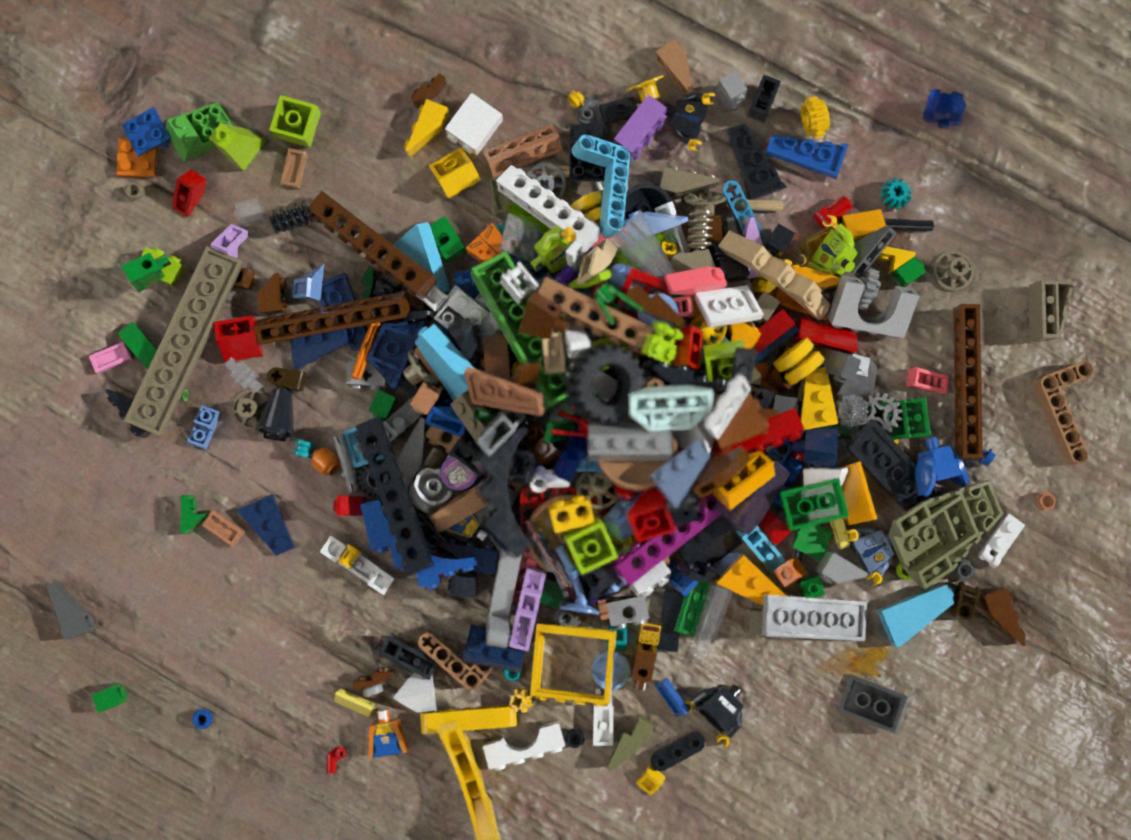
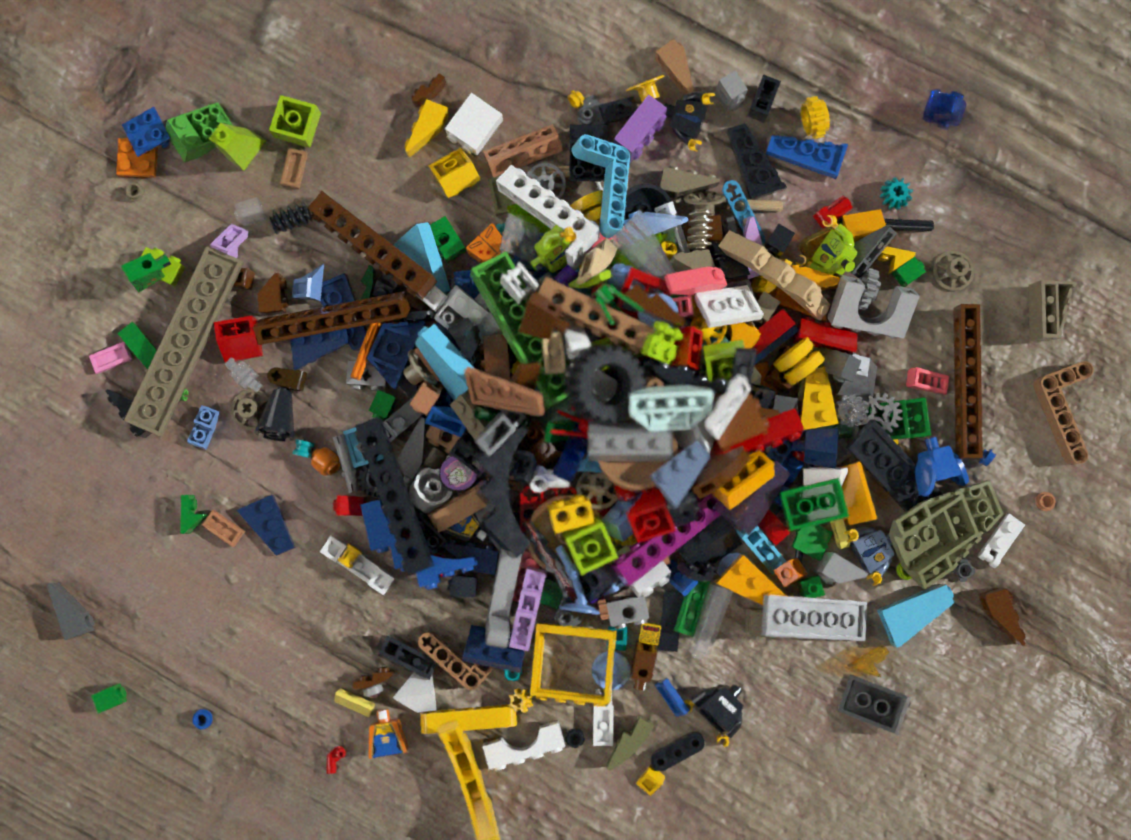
red slope [171,169,207,217] -> none
dark brown piece [950,581,981,620] -> none

